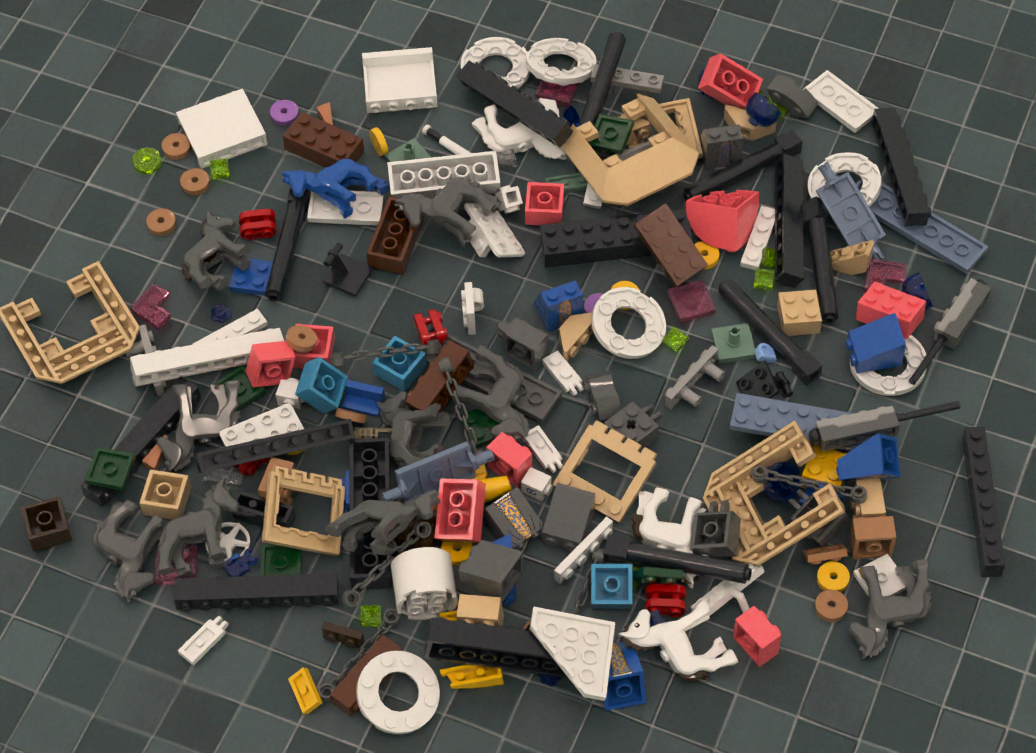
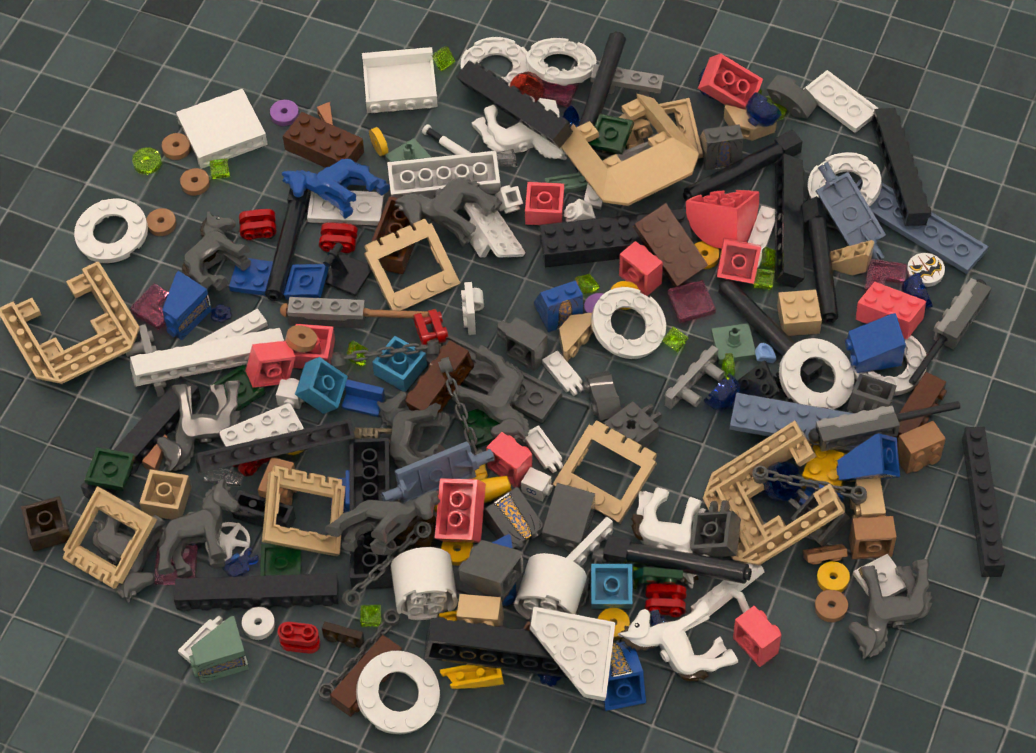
yellow plate [288,667,323,714] -> none
medium nougat piece [335,408,367,423] -> none
none -> tan hinge [63,486,157,589]
none -> white plate [74,199,148,263]
none -> blue slope [162,271,212,340]
none -> sand green slope [189,616,249,683]
none -> white piece [242,607,275,640]
none -> red brick [278,622,321,654]
none -> piece [280,297,428,328]
none -> blue plate [284,264,329,299]
none -> red brick [319,223,358,253]
none -> clear neon green plate [347,340,368,367]
none -> tan hinge [364,218,460,311]
none -> clear neon green plate [432,46,456,71]
none -> clear red tile [510,72,545,103]
none -> white brick [514,553,587,619]
none -> white brick [564,199,596,222]
none -> clear neon green tile [574,274,600,294]
none -> yellow piece [598,608,630,641]
none -> coral brick [619,241,663,296]
none -> clear blue cylinder [703,373,741,411]
none -> coral brick [717,238,761,284]
none -> clear neon green tile [722,353,735,380]
none -> white plate [779,338,854,410]
none -> dark grey hinge [847,374,897,413]
none -> reddish brown brick [895,372,947,443]
none -> medium nougat brick [897,421,946,474]
none -> white tile [907,253,945,287]

